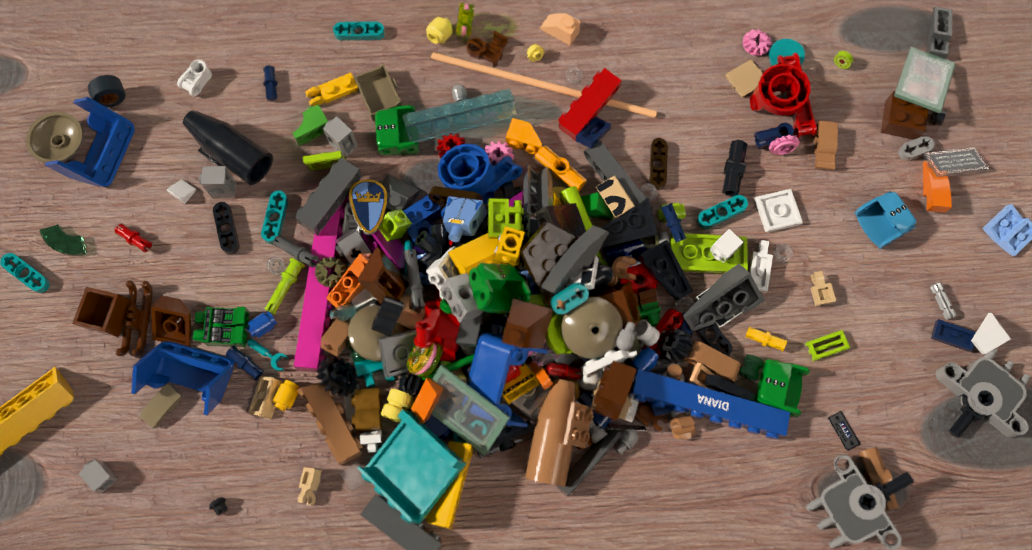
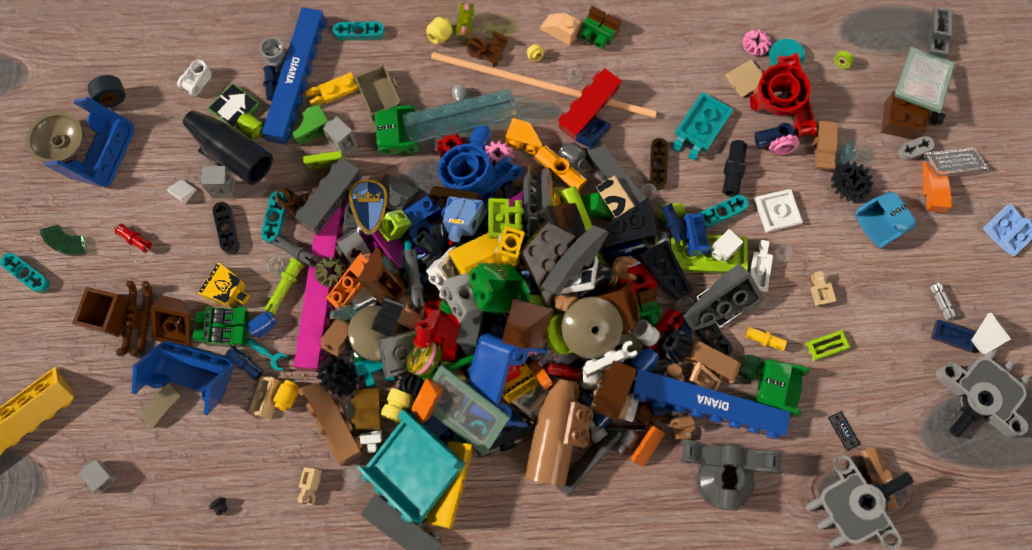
teal beam [551,283,589,314] -> none
light grey cylinder [616,322,635,351] -> none
black beam [704,374,757,402] -> none
none -> torso [198,262,250,308]
none -> tile [208,83,260,130]
none -> lime brick [237,113,264,139]
none -> light grey wheel [260,37,287,70]
none -> blue brick [262,7,327,145]
none -> reddish brown piece [275,187,313,224]
none -> blue brick [469,125,492,150]
none -> dark grey head [559,142,586,169]
none -> hips [580,6,622,49]
none -> orange slope [631,425,665,466]
none -> teal tile [672,91,734,161]
none -> dark grey piece [680,440,783,511]
none -> blue hinge [682,213,710,257]
none -> black gear [830,161,874,202]
none -> clear light blue plate [839,140,856,165]

